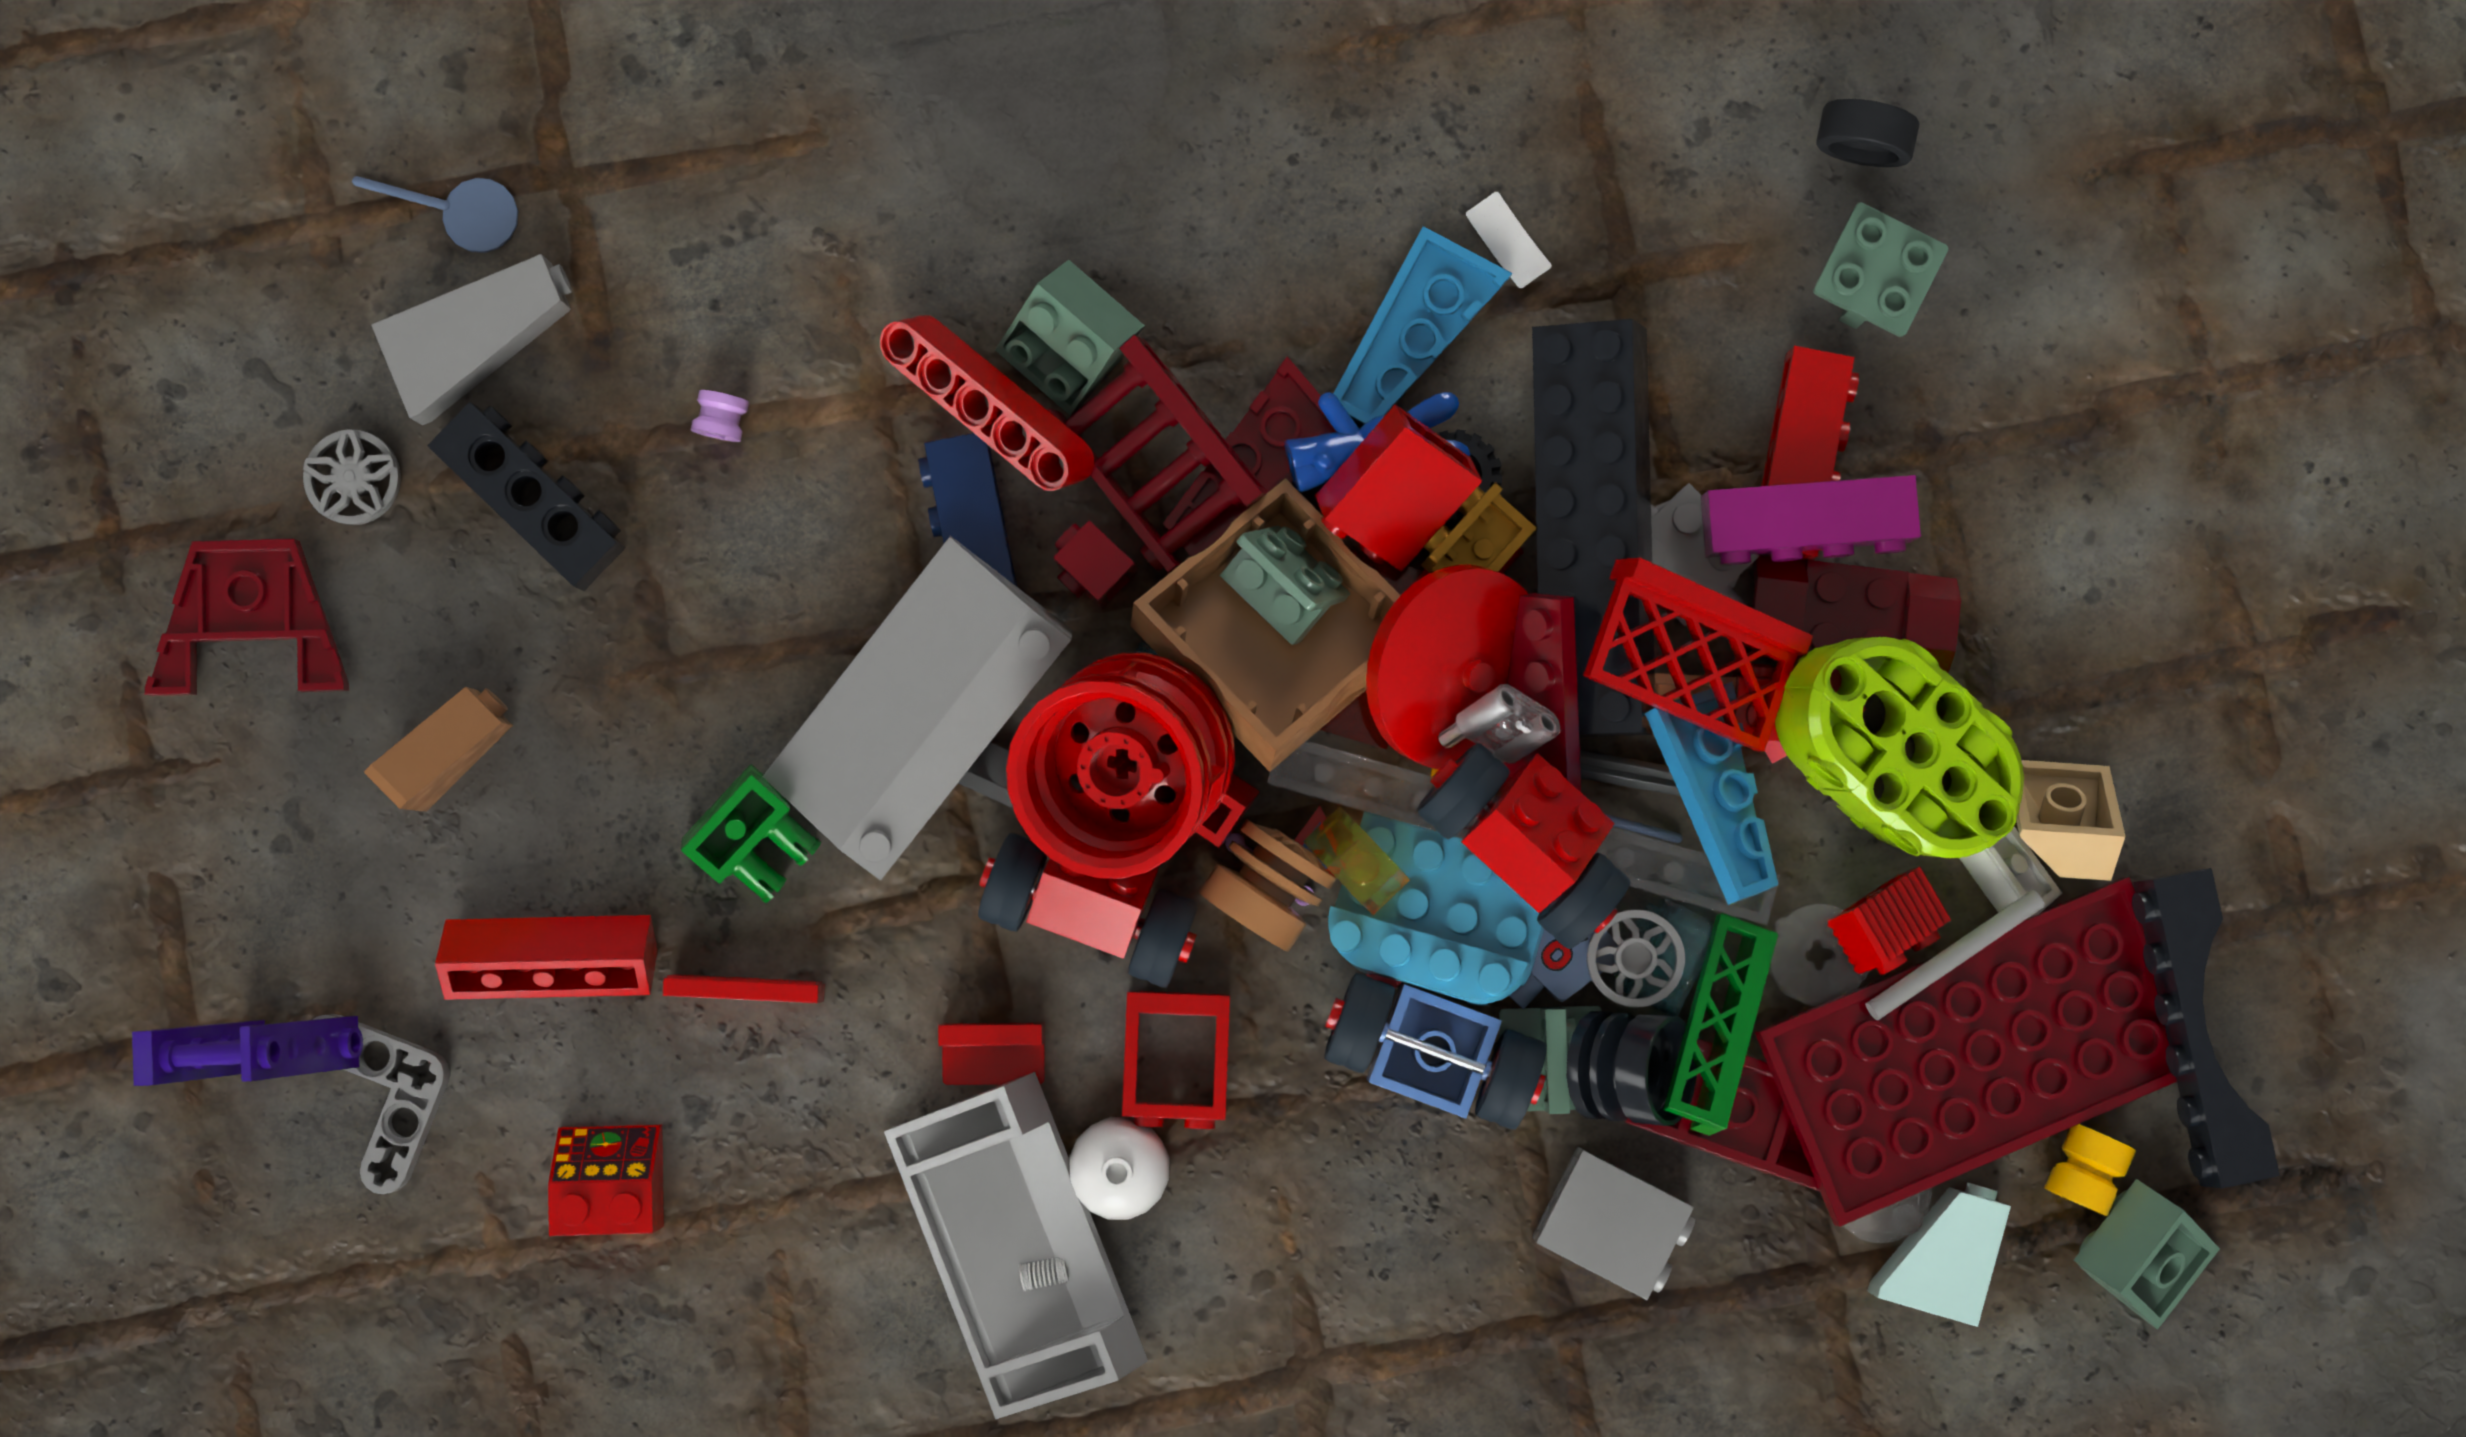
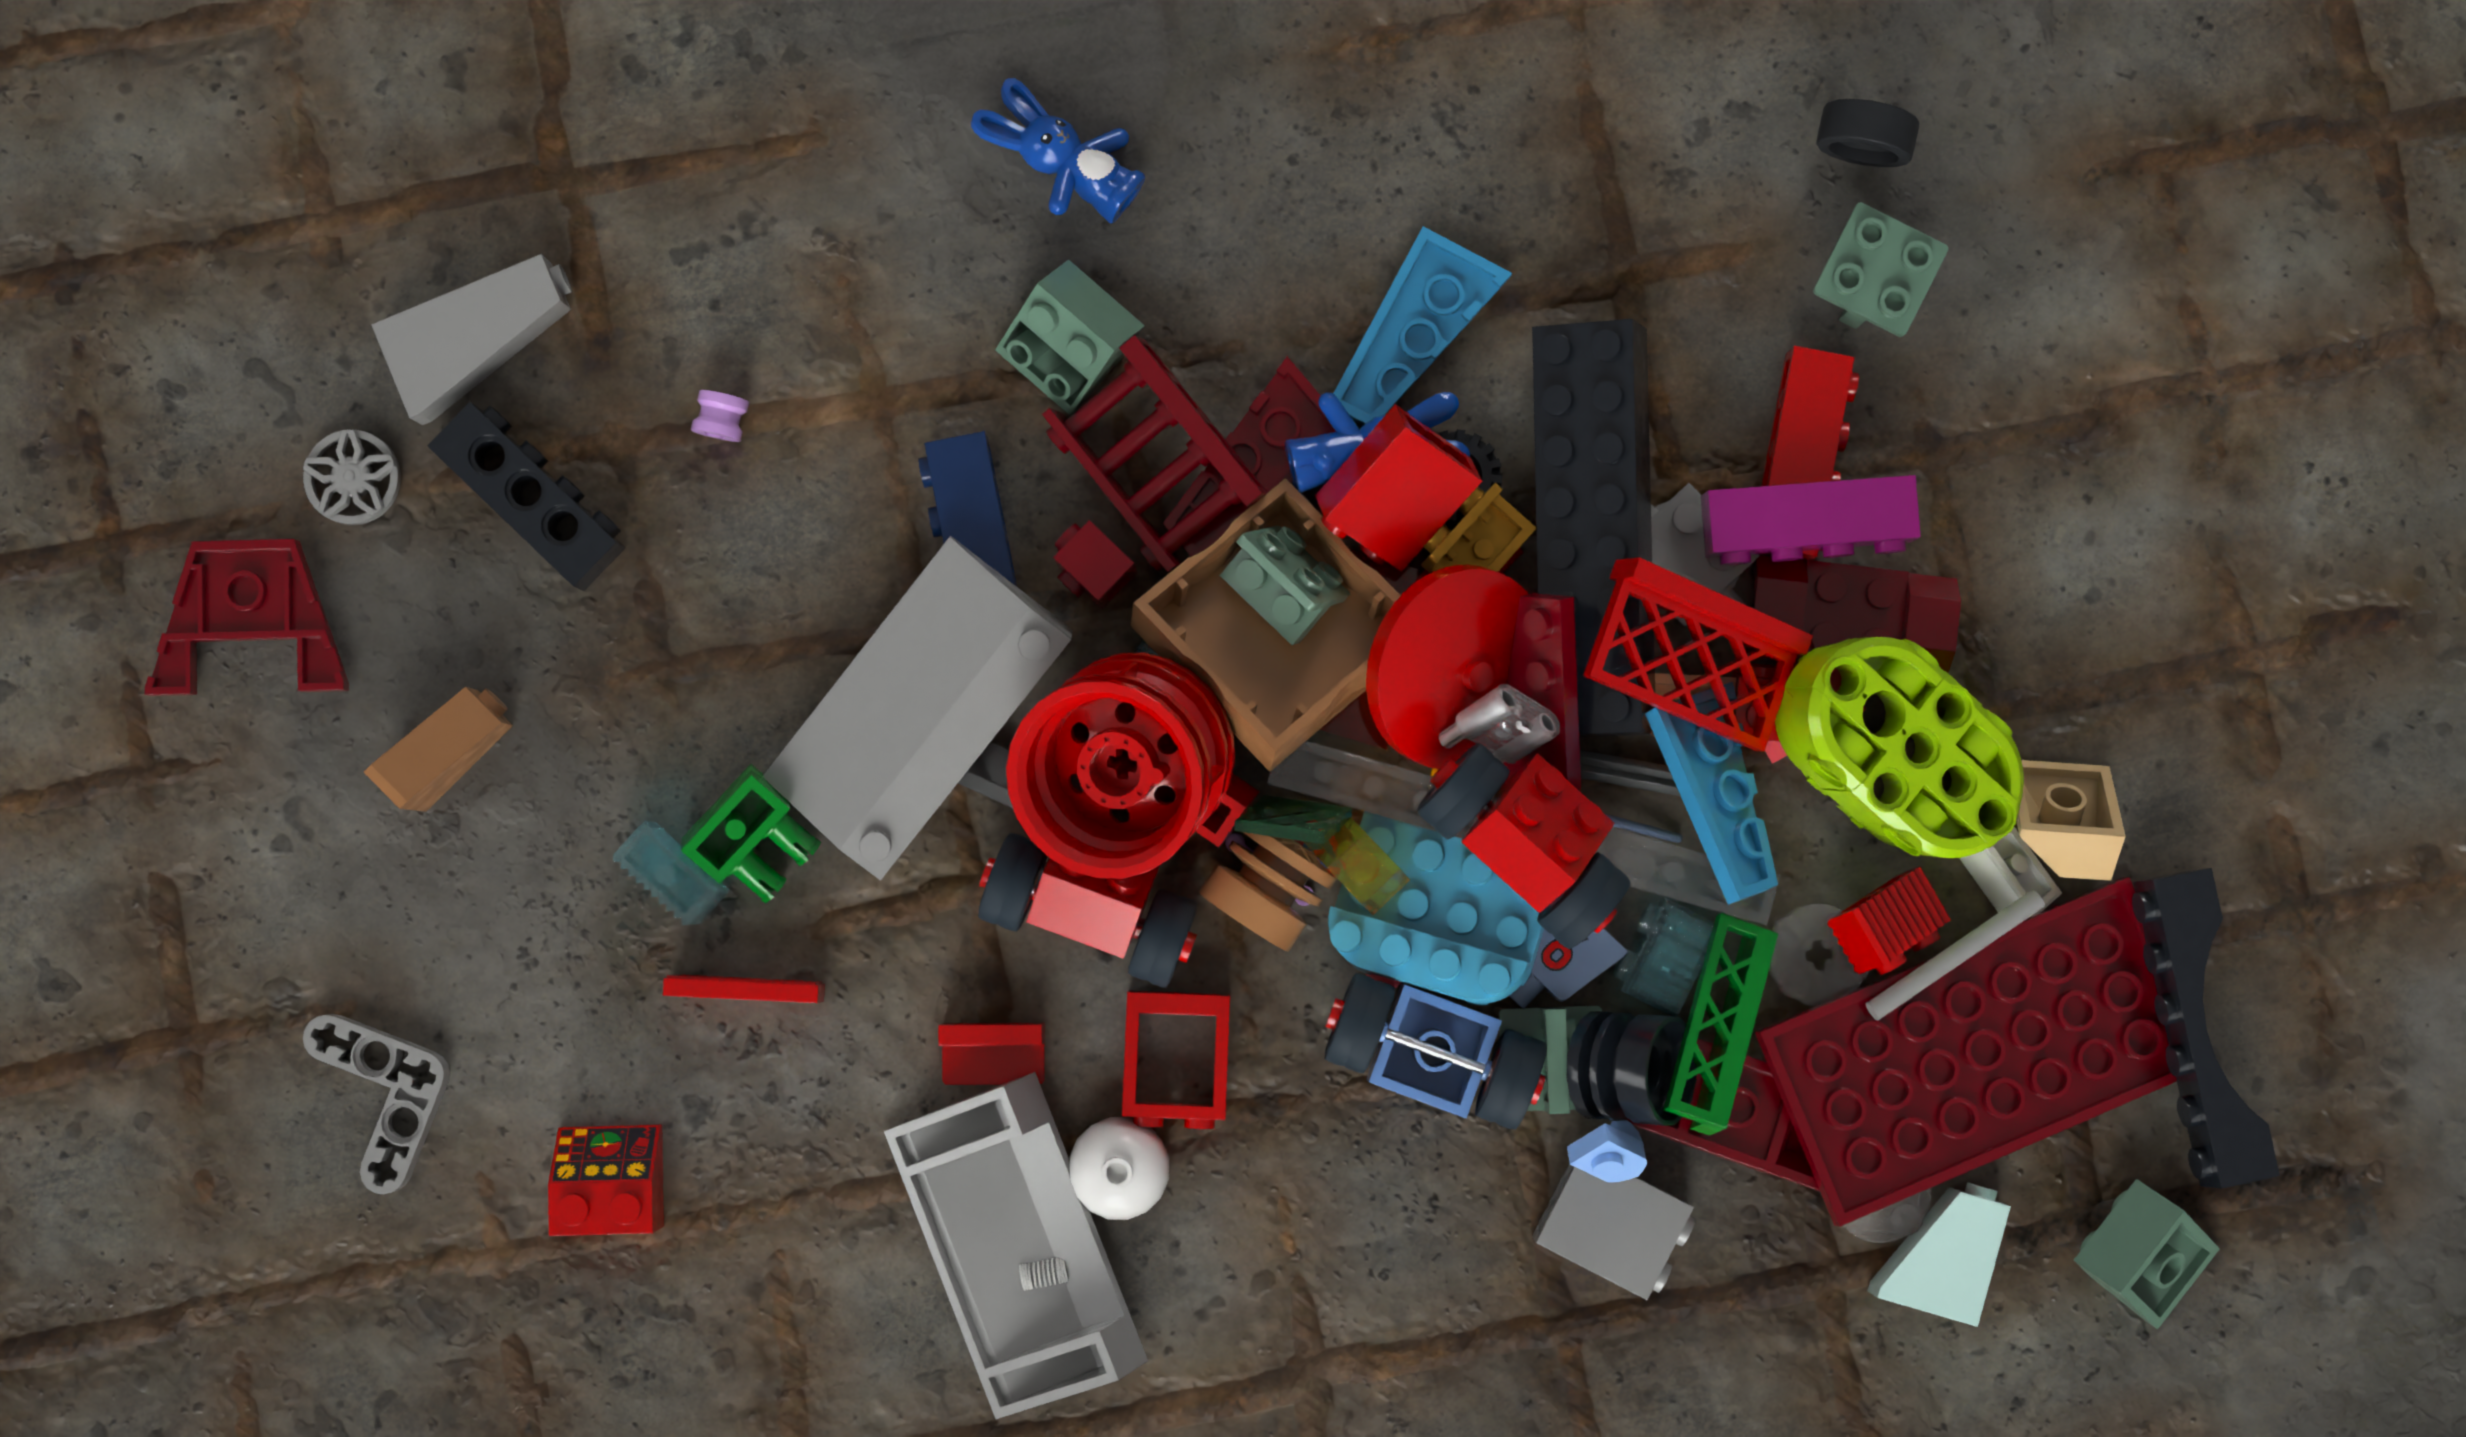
dark purple fence [132,1016,363,1086] -> none
sand blue piece [352,176,519,253] -> none
red brick [435,915,658,1000] -> none
red beam [880,315,1094,491] -> none
white sticker [1466,192,1552,288] -> none
light grey wheel [1586,910,1685,1007] -> none
yellow wheel [2044,1124,2136,1217] -> none
none -> clear light blue brick [613,820,730,925]
none -> blue animal [971,78,1145,224]
none -> clear green window [1235,795,1352,844]
none -> light blue plate [1567,1120,1647,1182]

